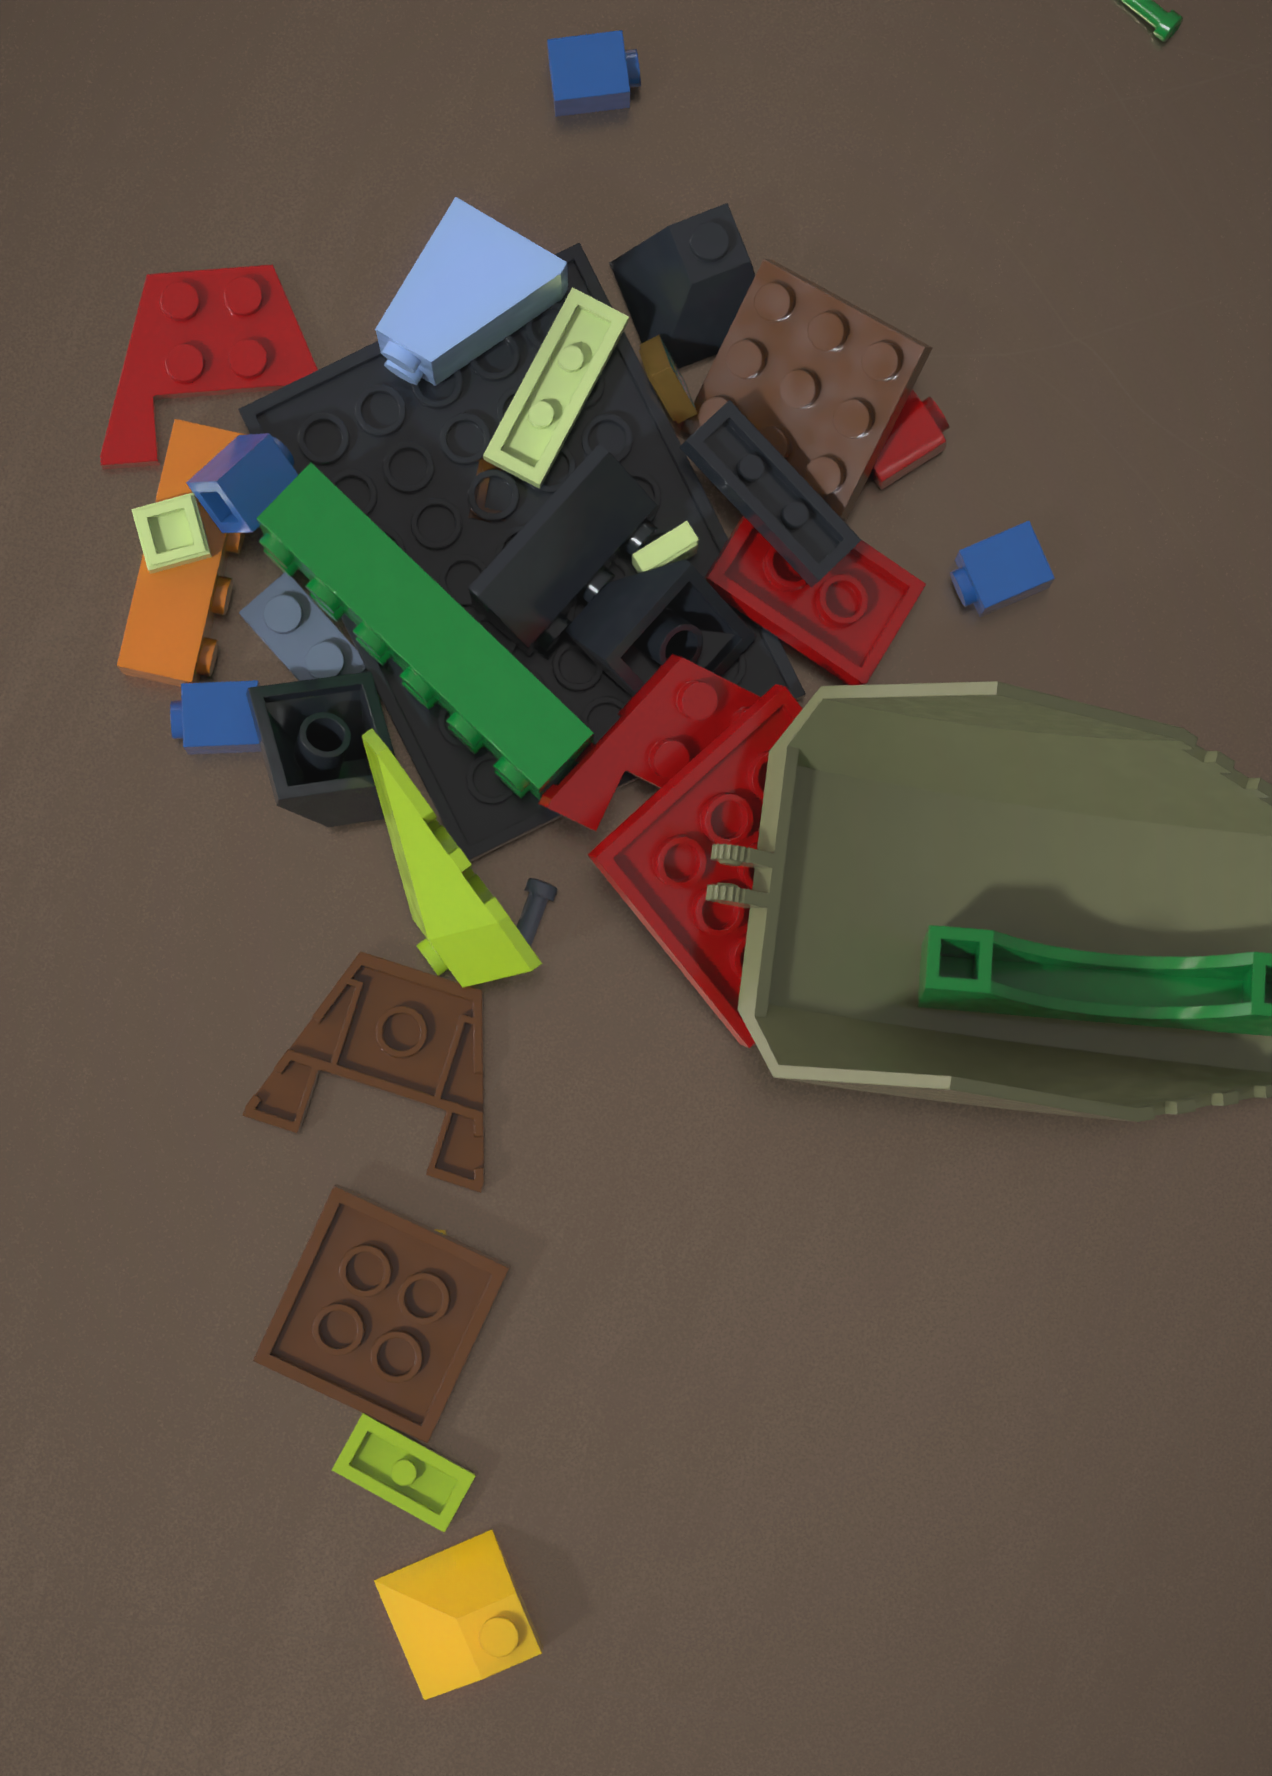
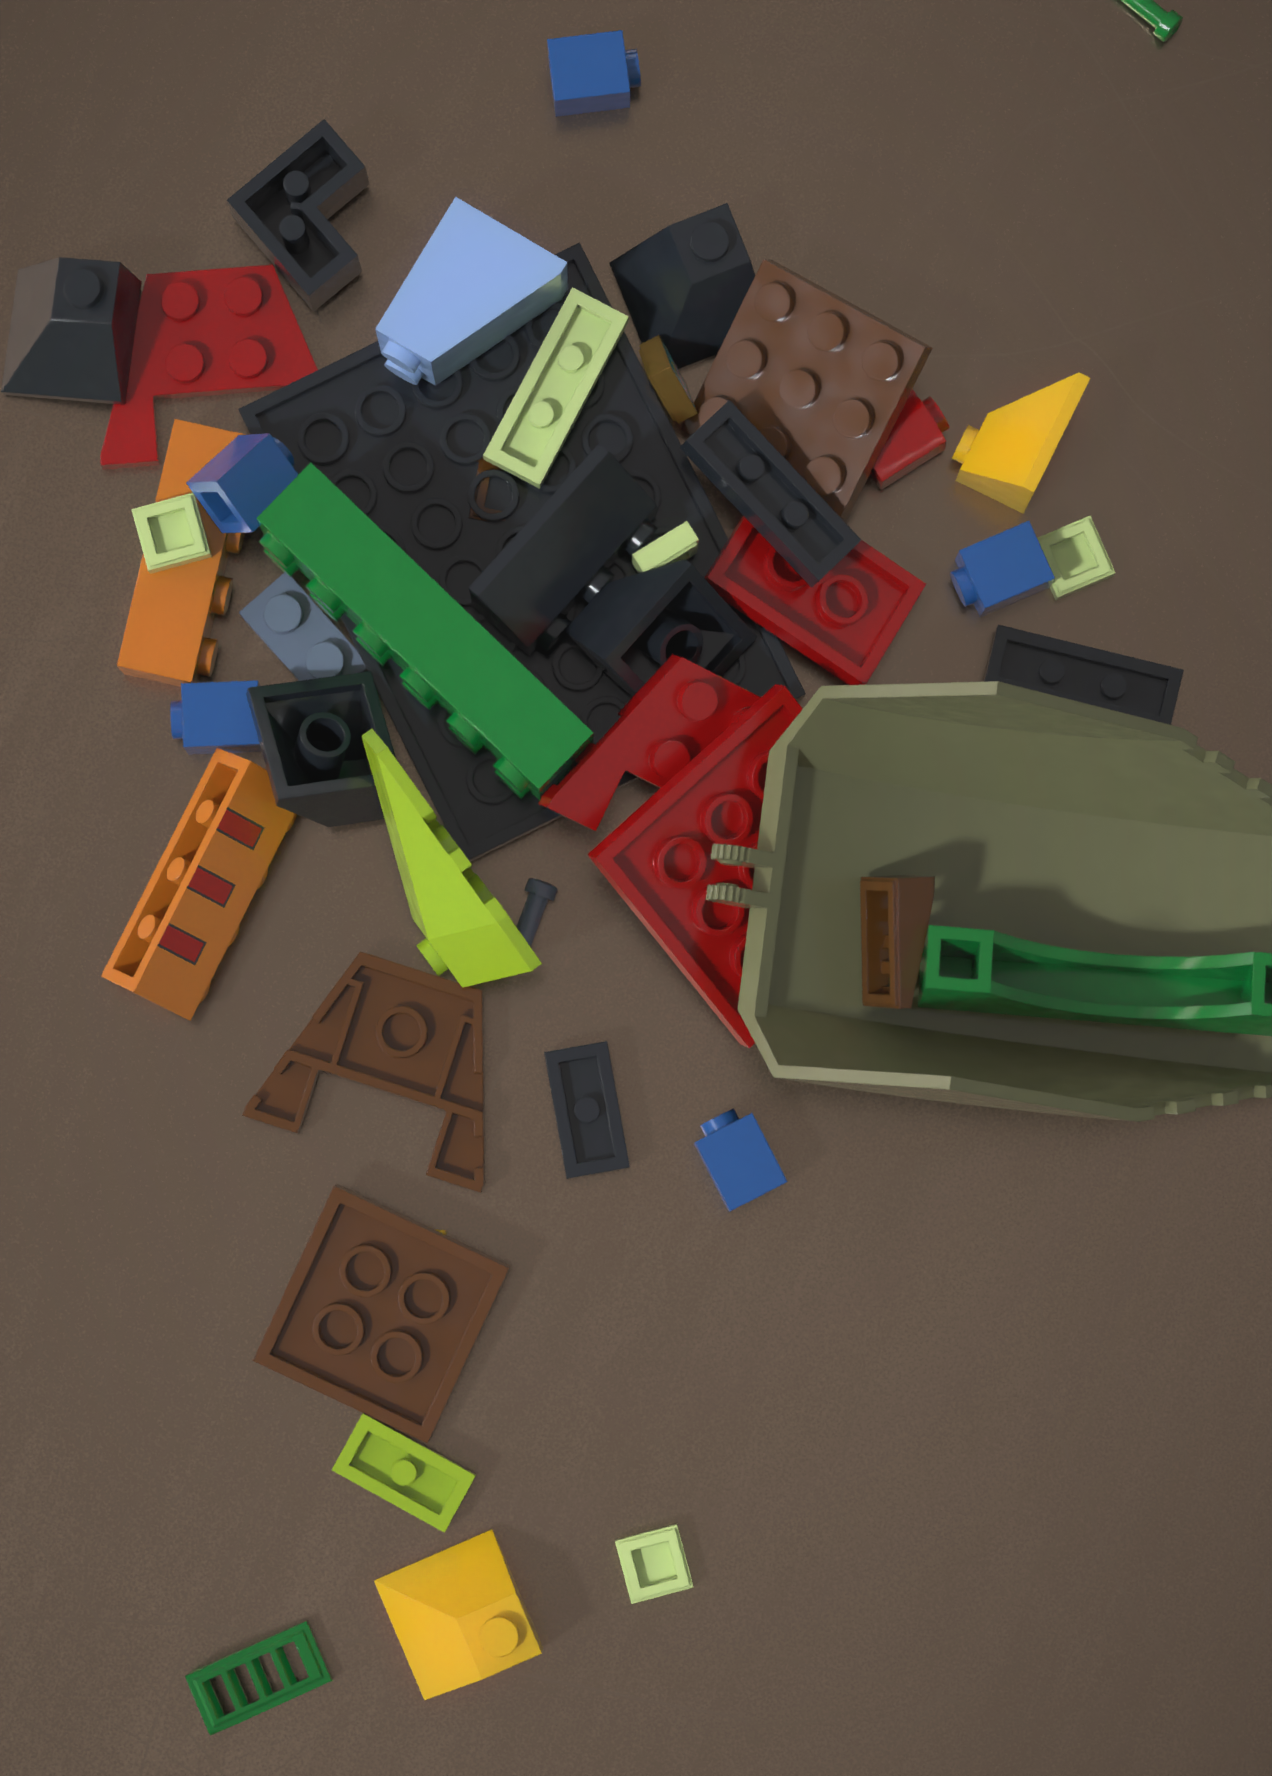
none -> black slope [1,257,142,405]
none -> orange brick [101,748,297,1021]
none -> green slope [185,1620,333,1736]
none -> black brick [227,119,369,311]
none -> black plate [544,1041,630,1179]
none -> yellowish green tile [615,1524,694,1604]
none -> blue brick [694,1108,788,1212]
none -> reddish brown slope [860,875,935,1009]
none -> yellow slope [952,373,1090,513]
none -> black plate [983,624,1184,725]
none -> yellowish green tile [1037,516,1116,601]

